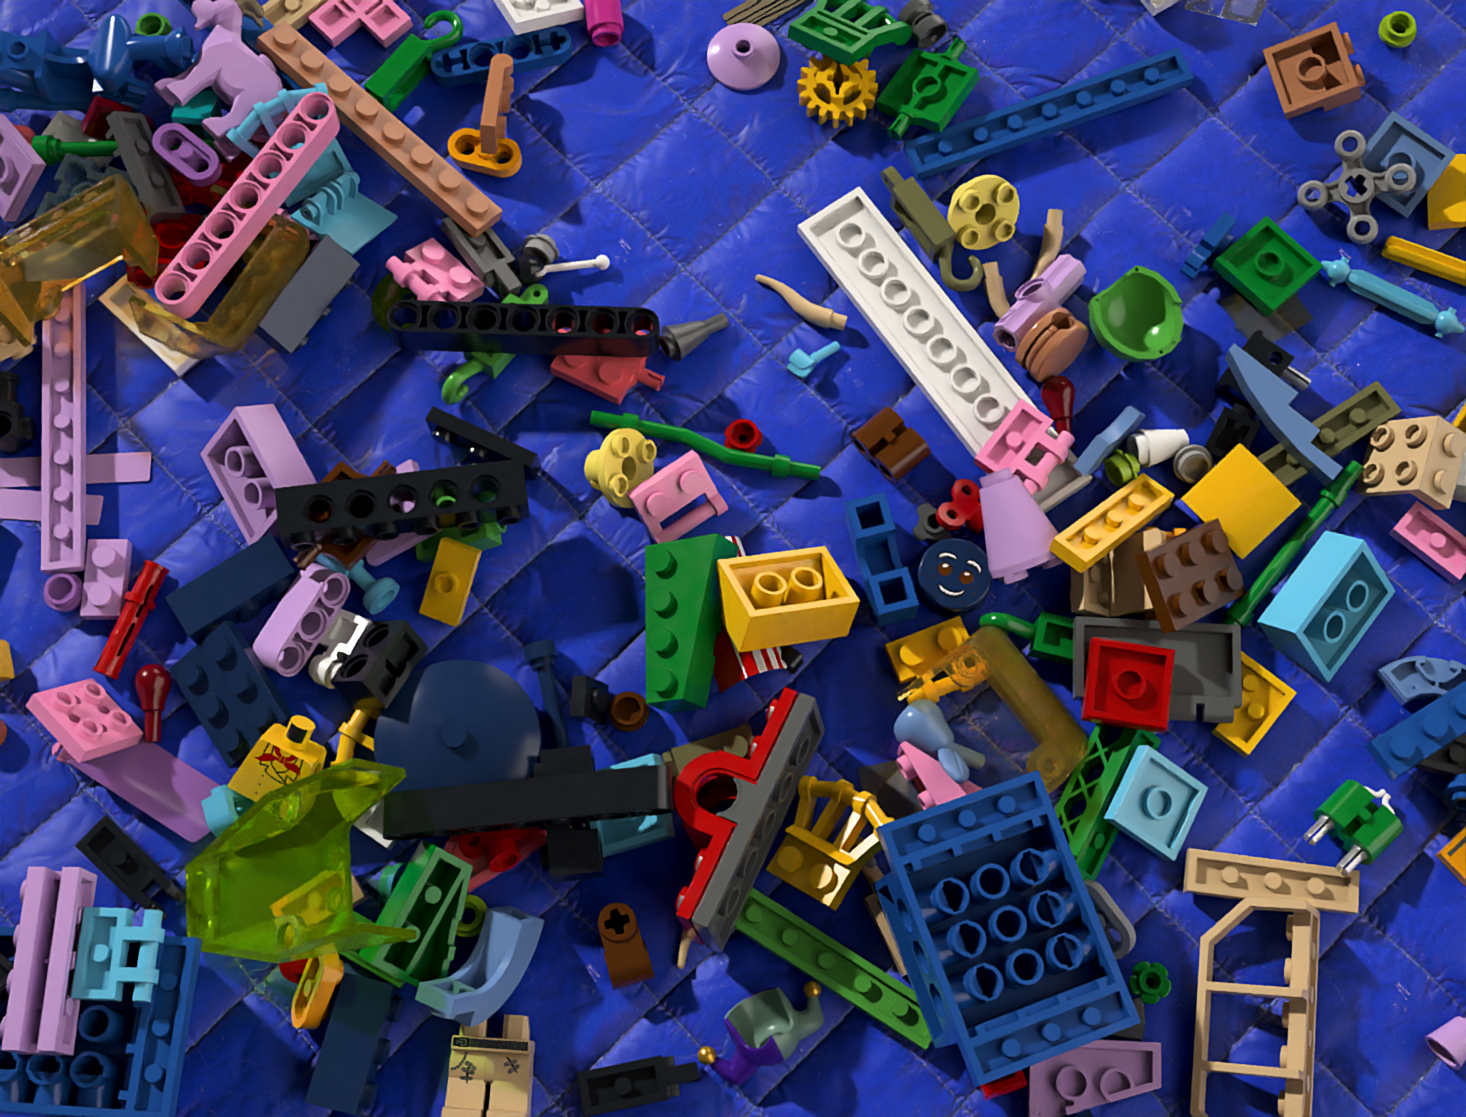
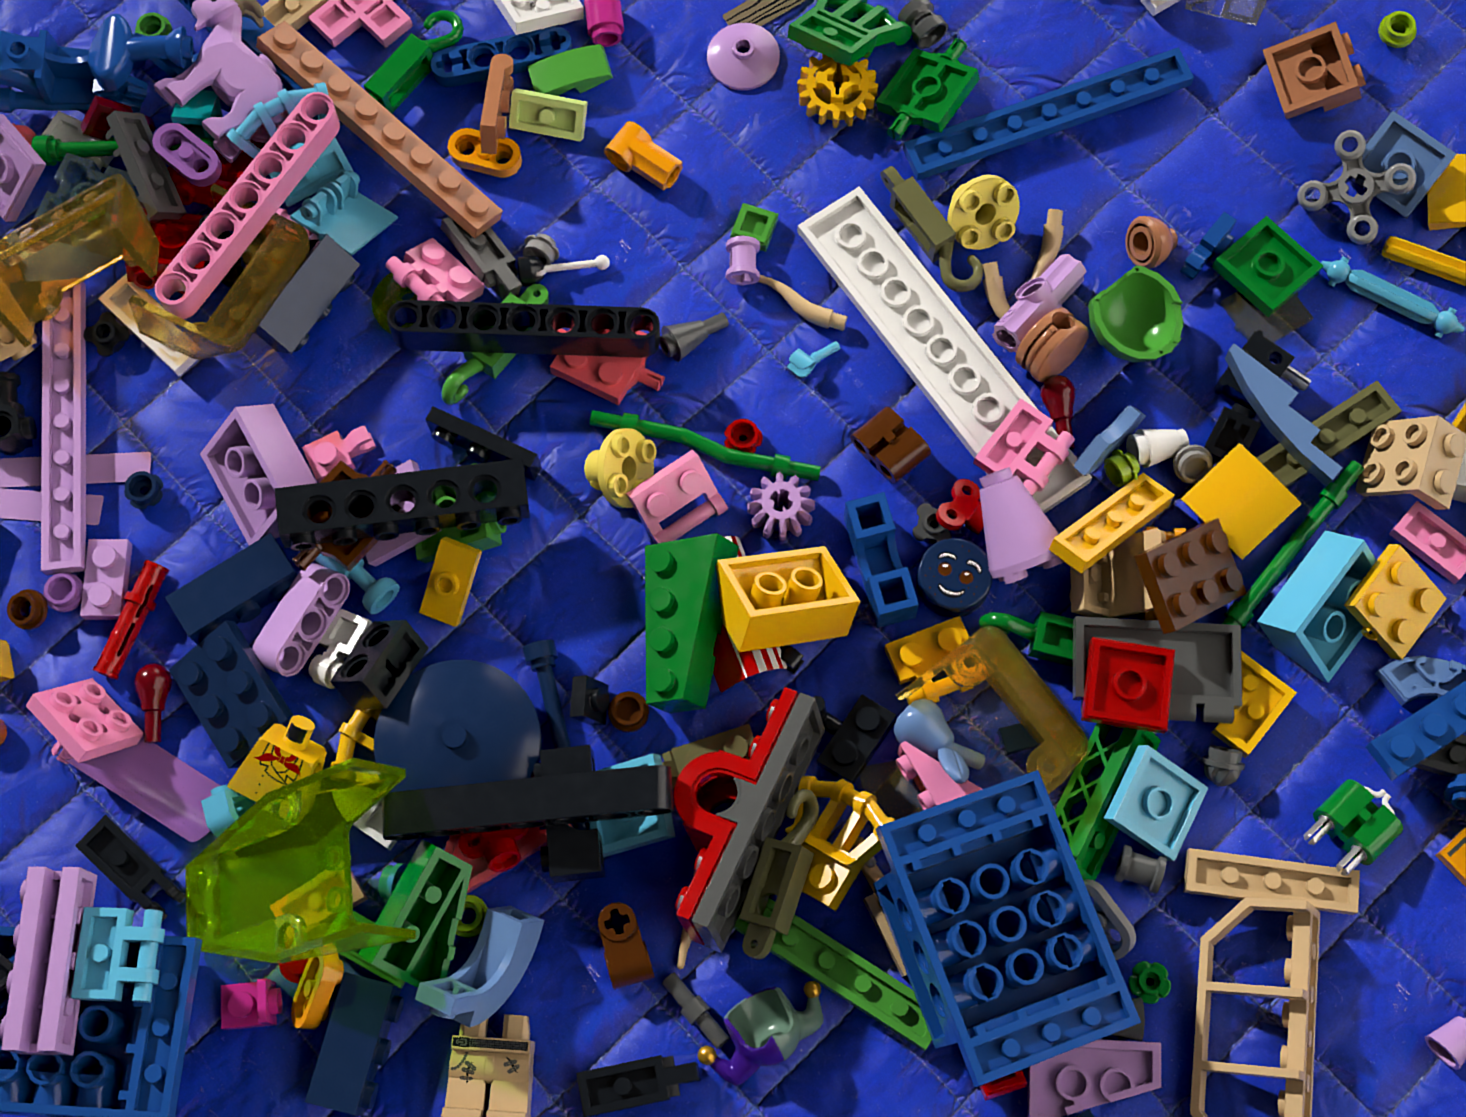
none -> reddish brown plate [7,589,48,630]
none -> black plate [83,312,130,357]
none -> dark blue plate [124,471,163,509]
none -> dark pink bracket [221,978,283,1030]
none -> bright pink plate [302,425,377,483]
none -> yellowish green plate [508,88,588,142]
none -> bright green slope [527,44,613,96]
none -> light orange piece [604,121,683,191]
none -> dark grey bar [662,972,730,1049]
none -> lavender bush [725,236,760,286]
none -> bright green tile [730,203,779,252]
none -> olive piece [739,789,819,960]
none -> lavender gear [747,472,815,542]
none -> black plate [813,694,897,784]
none -> dark blue piece [997,716,1055,756]
none -> dark grey bush [1114,845,1167,894]
none -> nougat brick [1125,216,1178,269]
none -> dark grey plate [1202,745,1245,786]
none -> yellow plate [1344,544,1447,660]

